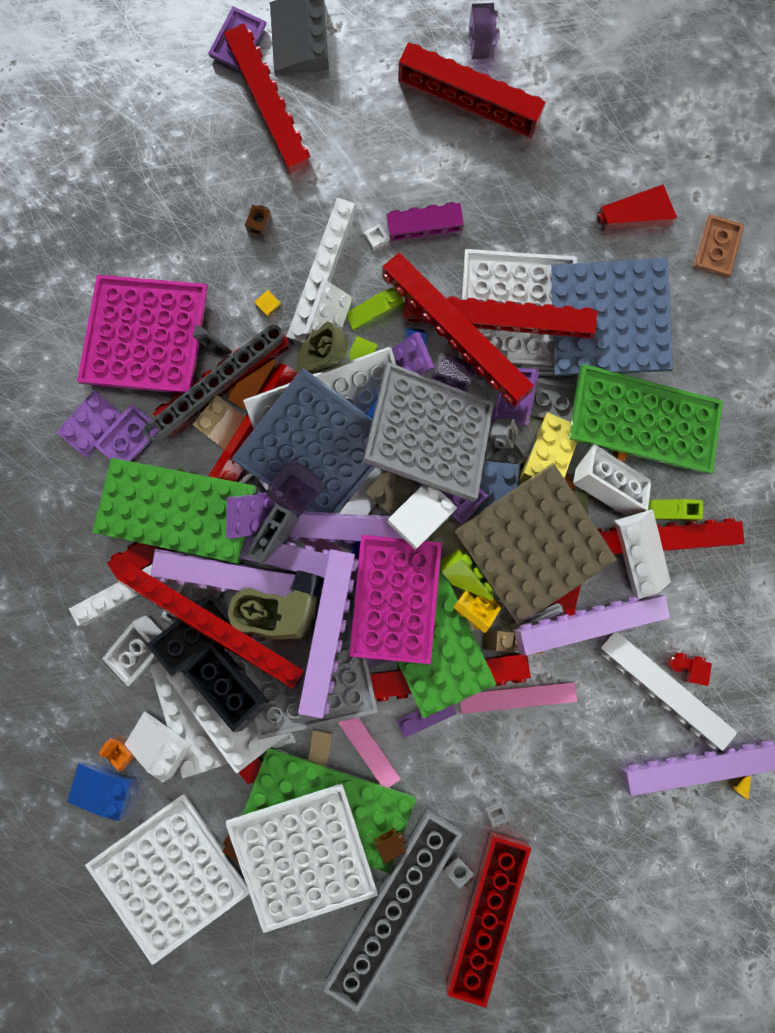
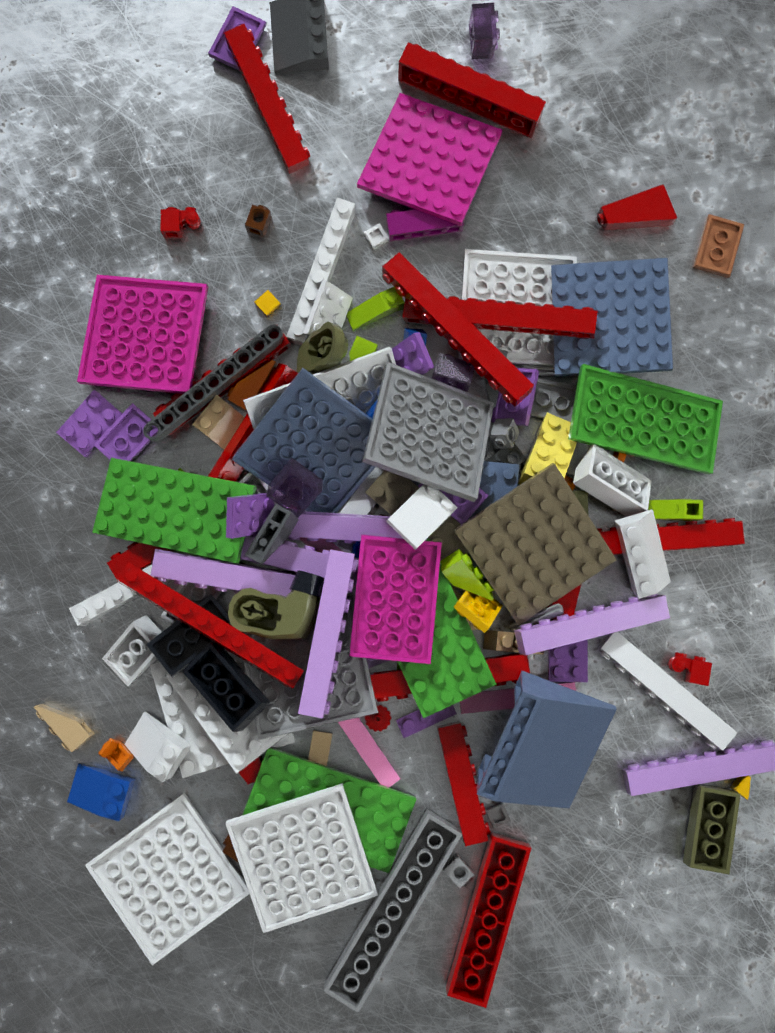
dark grey slope [193,325,232,356] -> none
reddish brown brick [374,828,407,864] -> none
none -> tan slope [34,704,95,752]
none -> red brick [160,207,201,238]
none -> dark pink plate [357,93,503,226]
none -> red piece [365,705,392,732]
none -> red brick [437,721,490,847]
none -> sand blue slope [477,671,617,809]
none -> medium lavender plate [548,639,588,682]
none -> olive brick [683,784,741,875]

